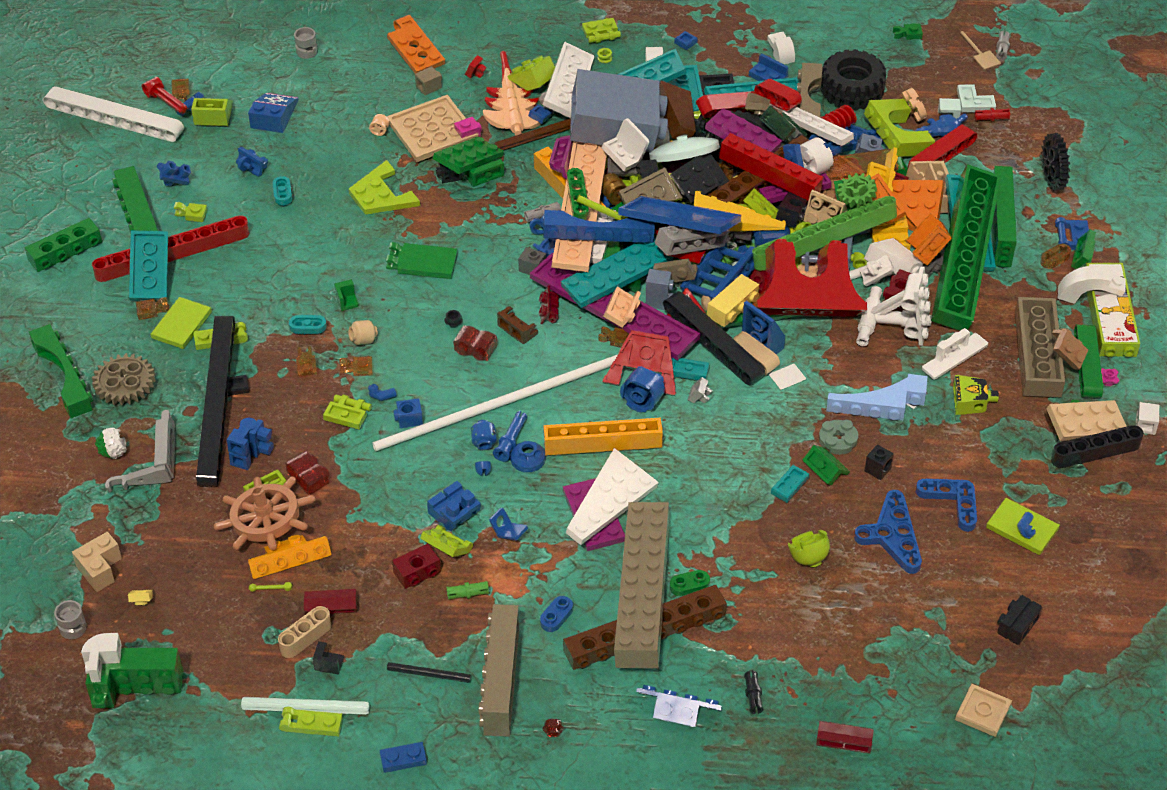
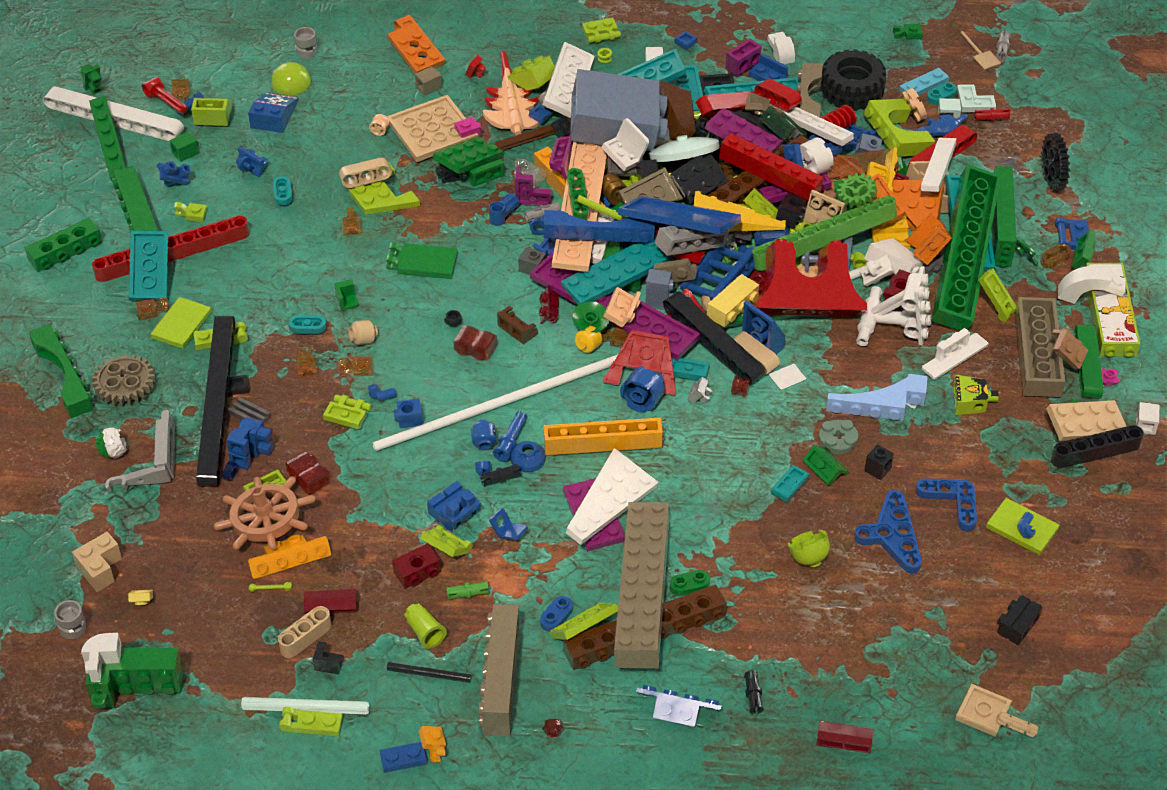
none -> green hips [80,64,102,95]
none -> green plate [89,96,126,181]
none -> green brick [169,132,199,162]
none -> clear blue tile [222,461,238,481]
none -> flat silver tile [228,397,271,423]
none -> lime piece [271,62,311,95]
none -> tan beam [339,158,392,188]
none -> clear orange plate [342,207,361,235]
none -> lime plant [404,603,447,649]
none -> light orange plate [419,726,446,762]
none -> black pin [480,464,521,487]
none -> blue piece [489,193,520,225]
none -> clear piece [514,158,547,188]
none -> magenta panel [515,165,553,206]
none -> lime tile [549,603,618,640]
none -> black bracket [551,116,571,138]
none -> green dish [572,301,609,333]
none -> yellow head [575,326,602,353]
none -> magenta brick [726,39,762,76]
none -> clear red wheel [731,376,750,397]
none -> medium azure plate [899,68,949,96]
none -> white tile [921,138,956,192]
none -> teal plate [927,82,957,105]
none -> lime plate [978,269,1016,322]
none -> tan axle [997,712,1038,737]
none -> green plate [1015,236,1038,265]

